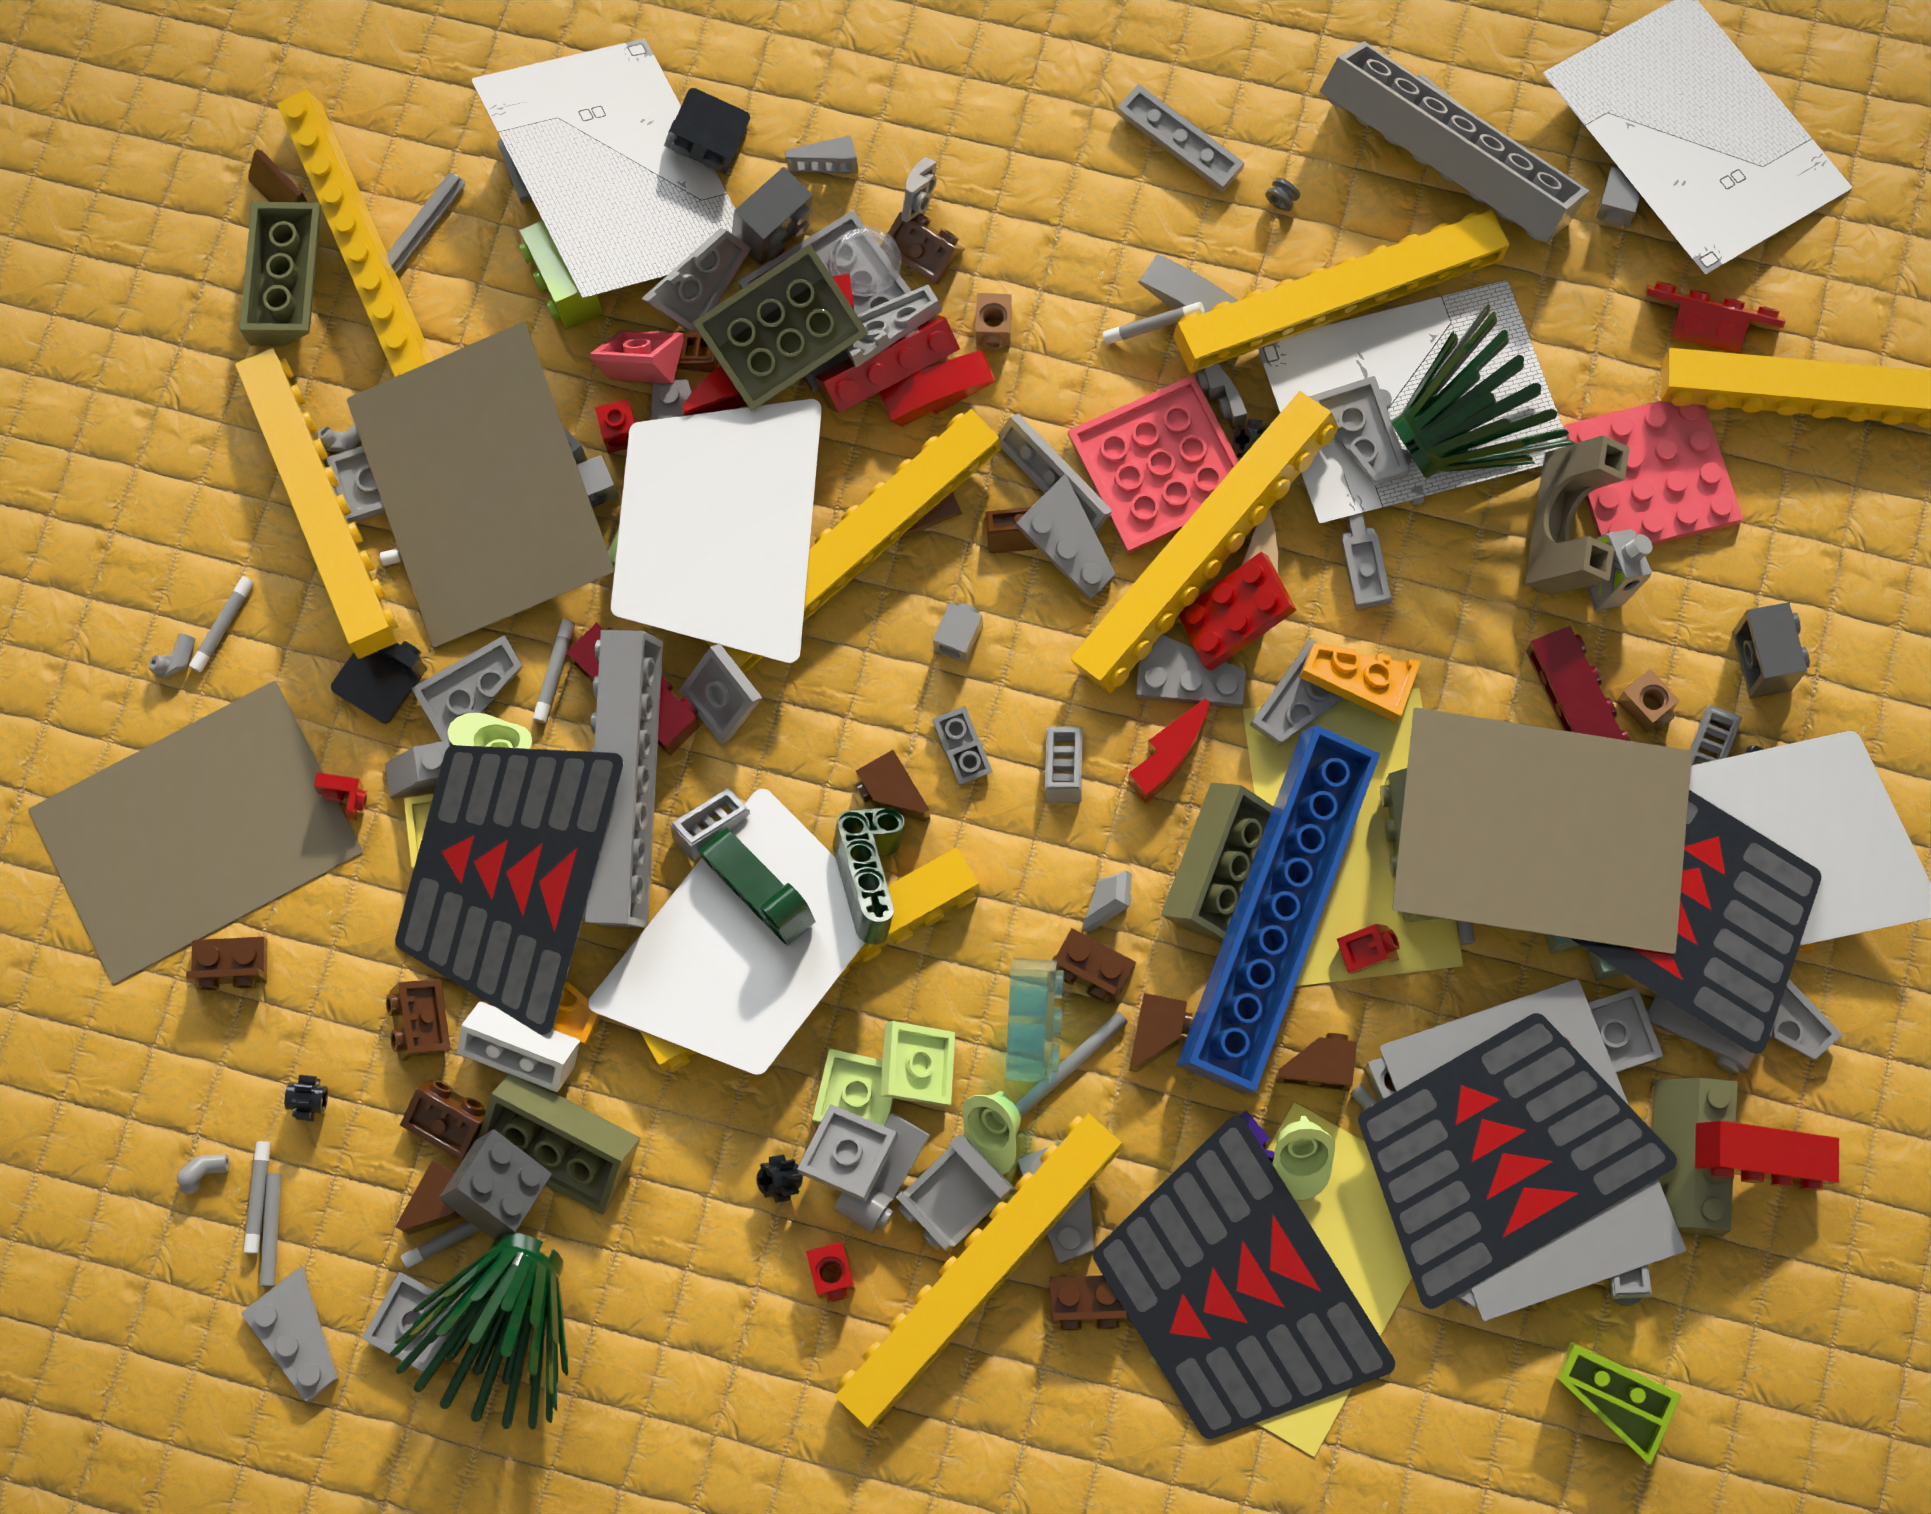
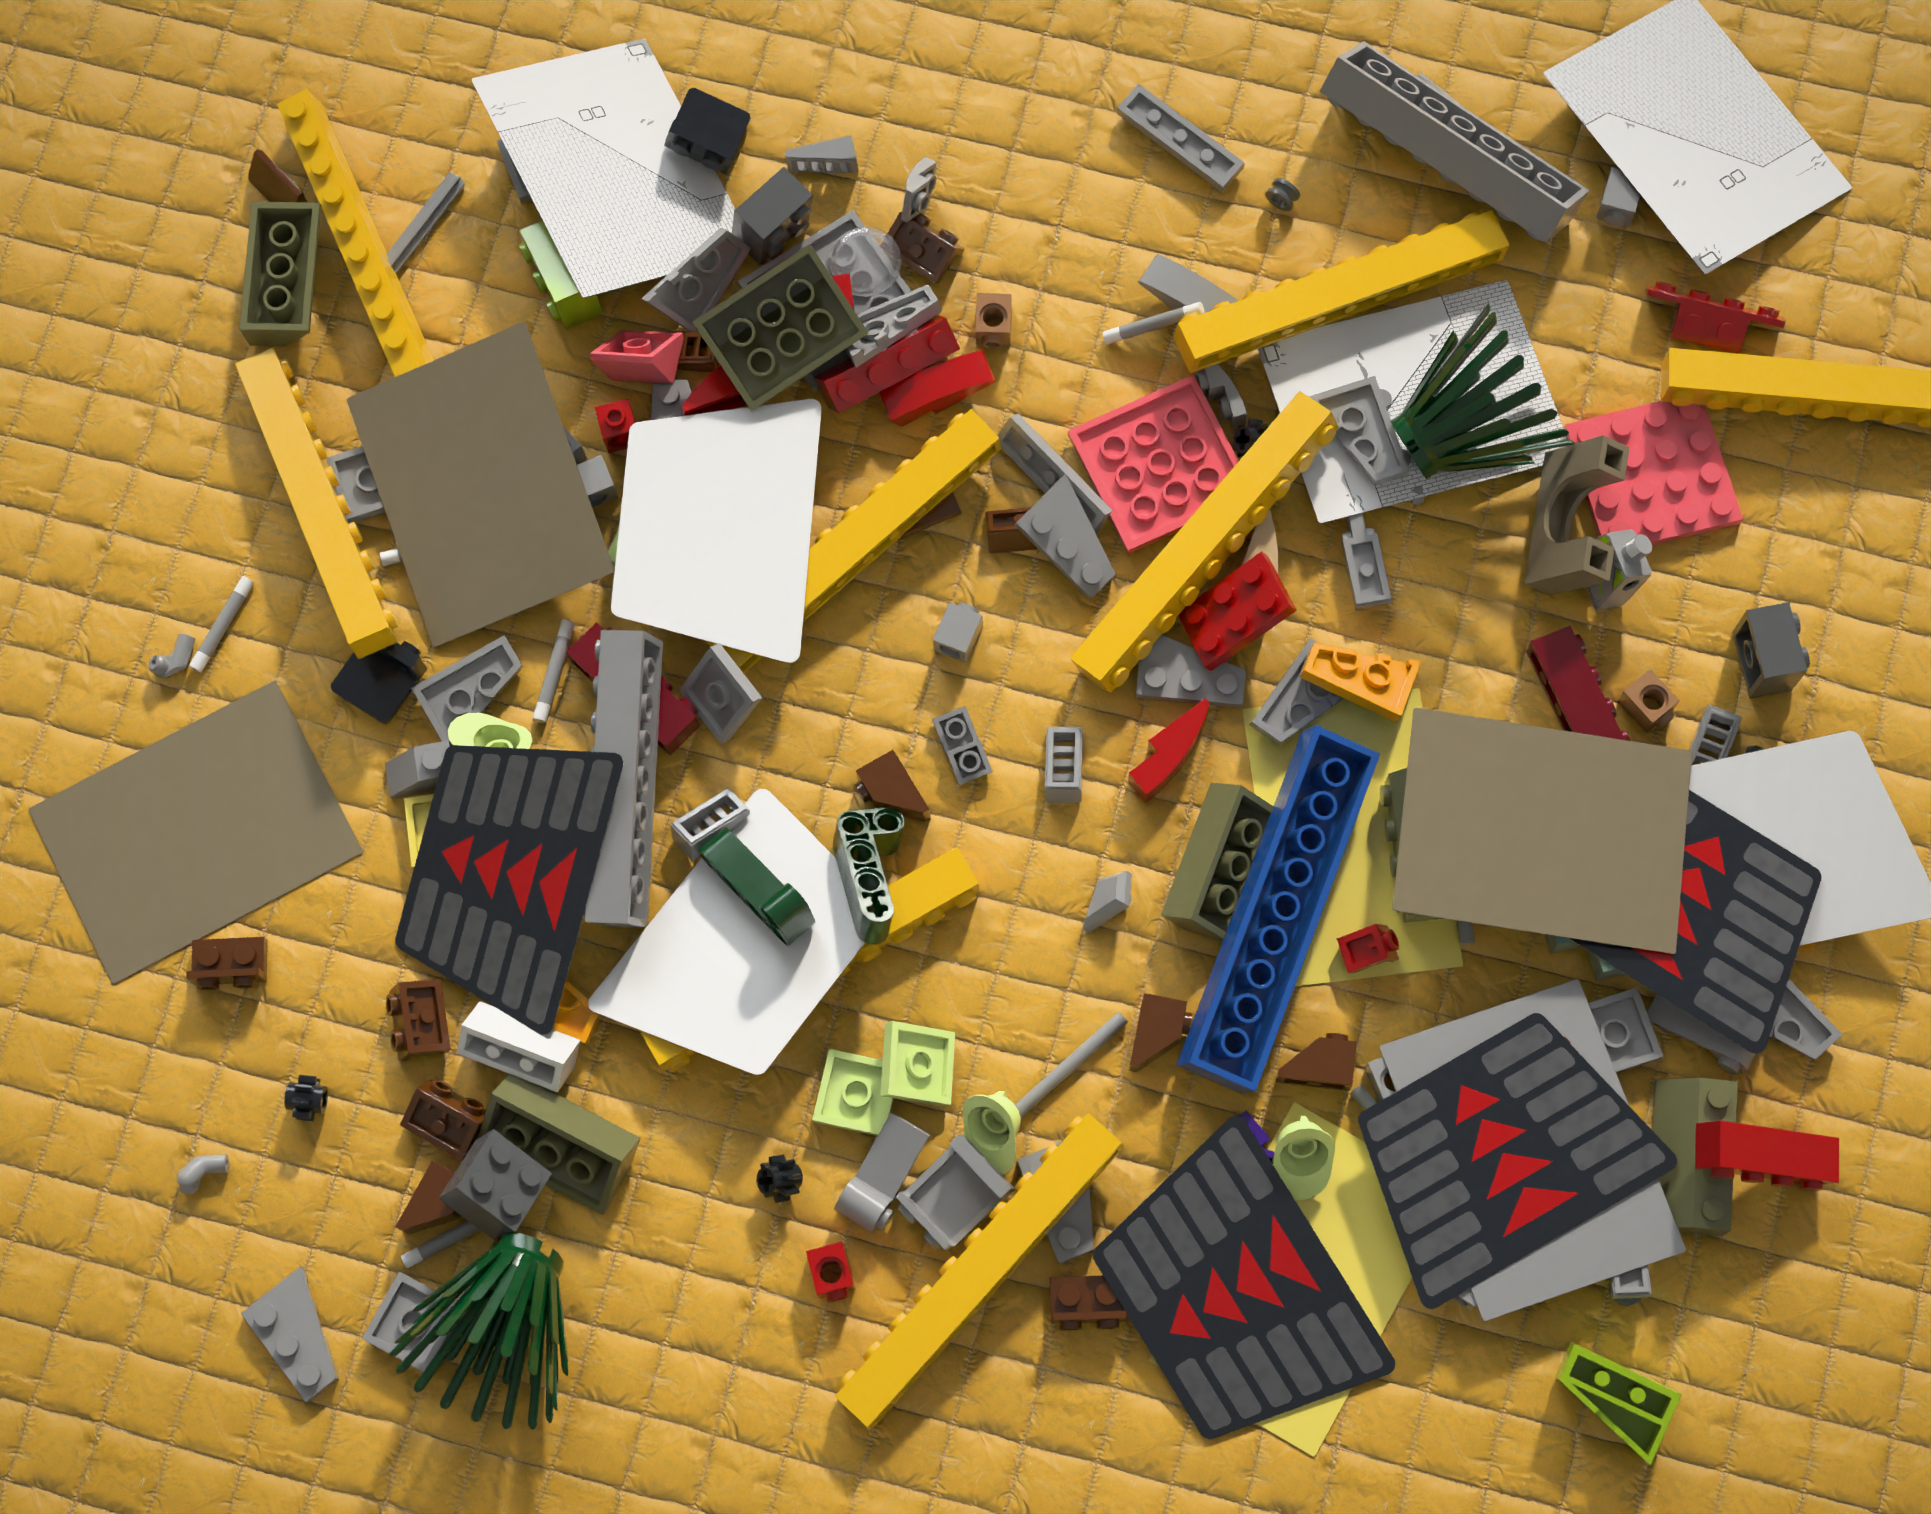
light grey bar [243,1141,271,1254] -> none
light grey bar [260,1174,282,1287] -> none
red bracket [314,772,367,820] -> none
light grey arm [317,423,361,452] -> none
light grey plate [797,1104,898,1202] -> none
clear light blue brick [1005,958,1064,1083] -> none
reddish brown bracket [1051,928,1136,1002] -> none

